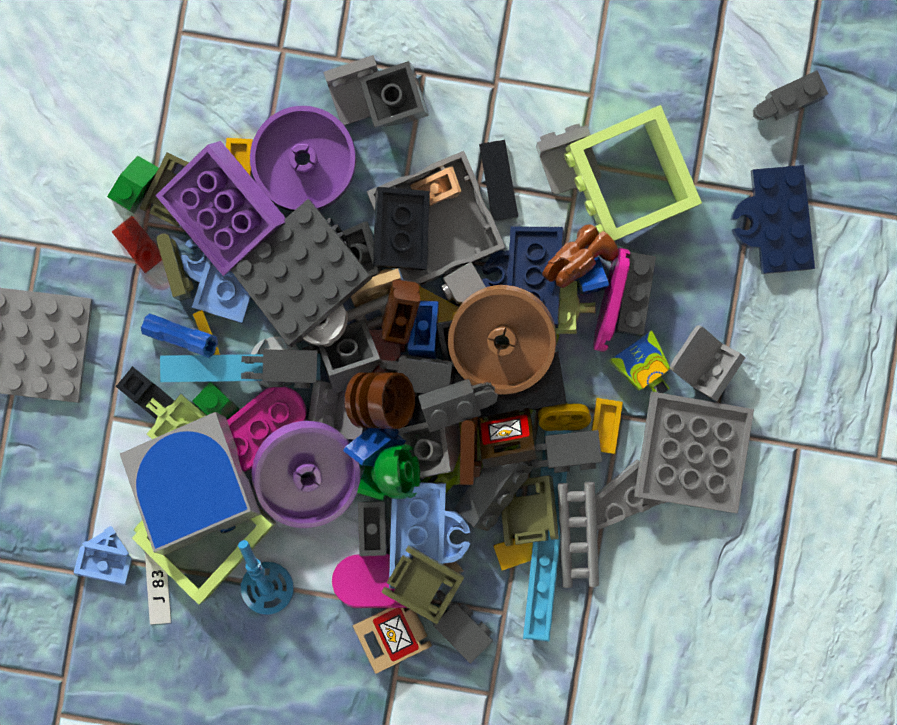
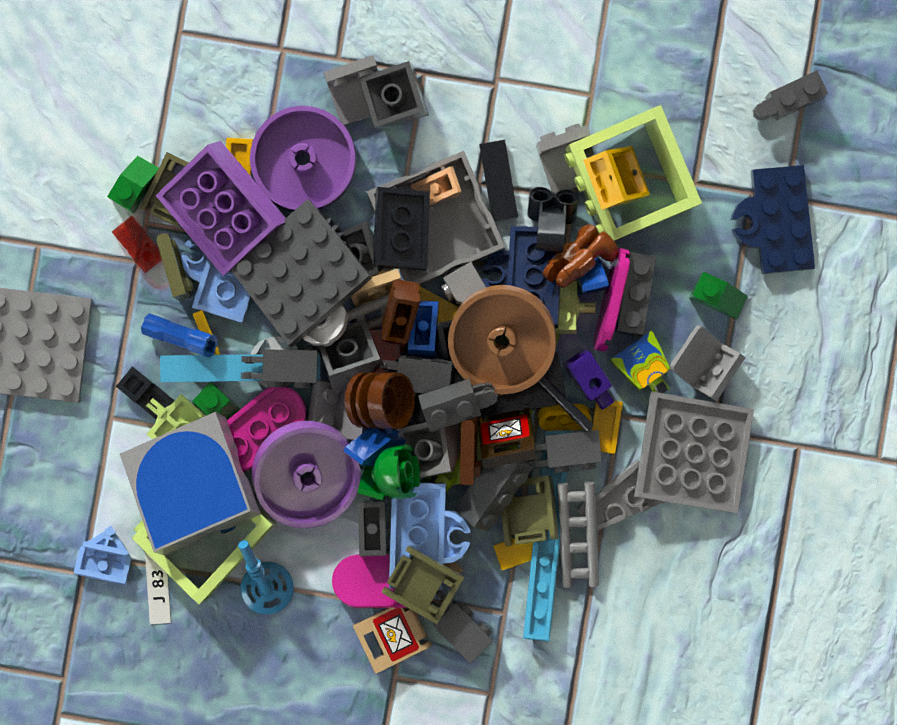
none -> black piece [527,187,579,253]
none -> black bar [536,376,594,432]
none -> dark purple torso [562,349,614,410]
none -> yellow window [583,146,650,210]
none -> green slope [689,272,748,320]

